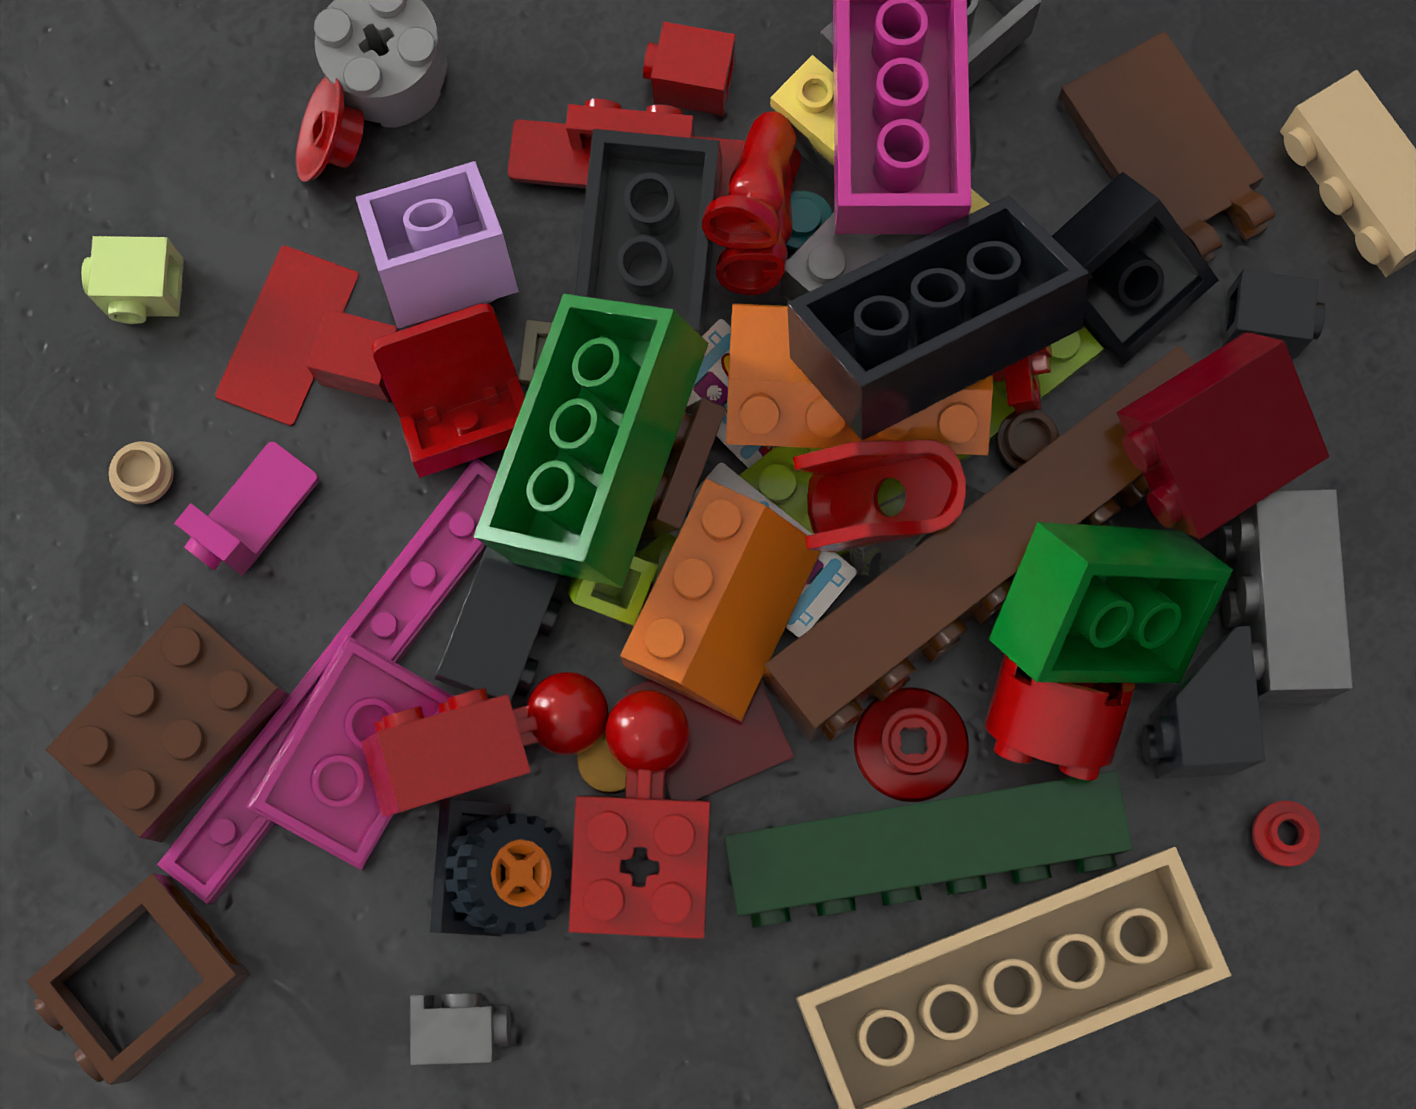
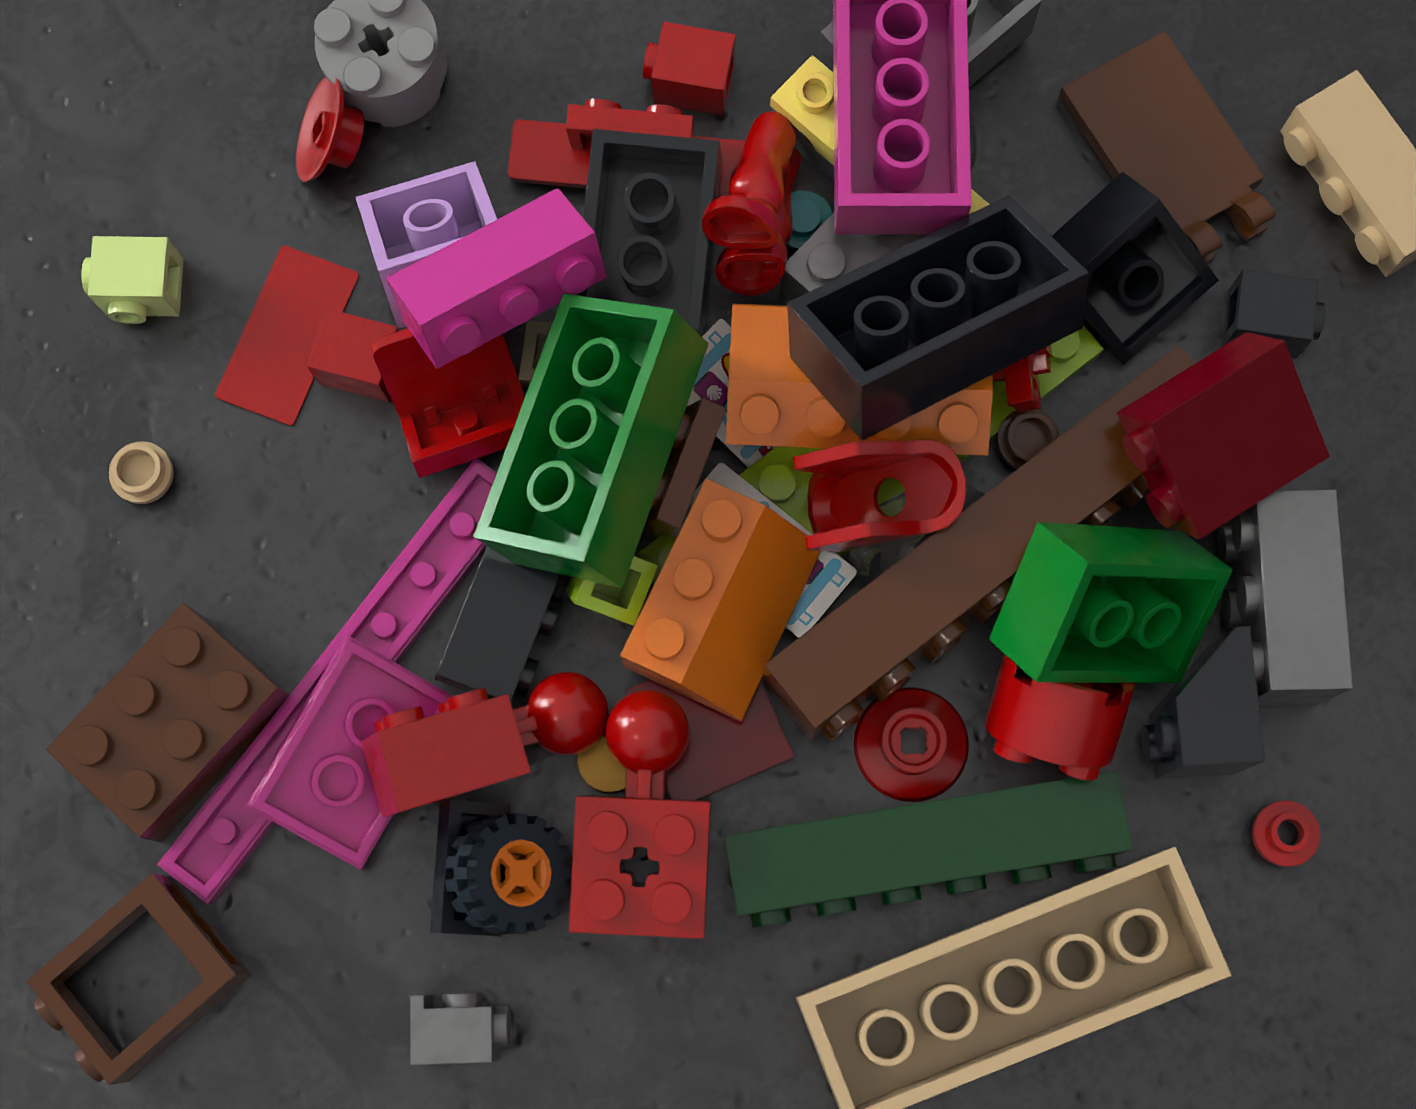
dark pink bracket [174,442,319,577] -> none
none -> dark pink brick [386,188,607,369]

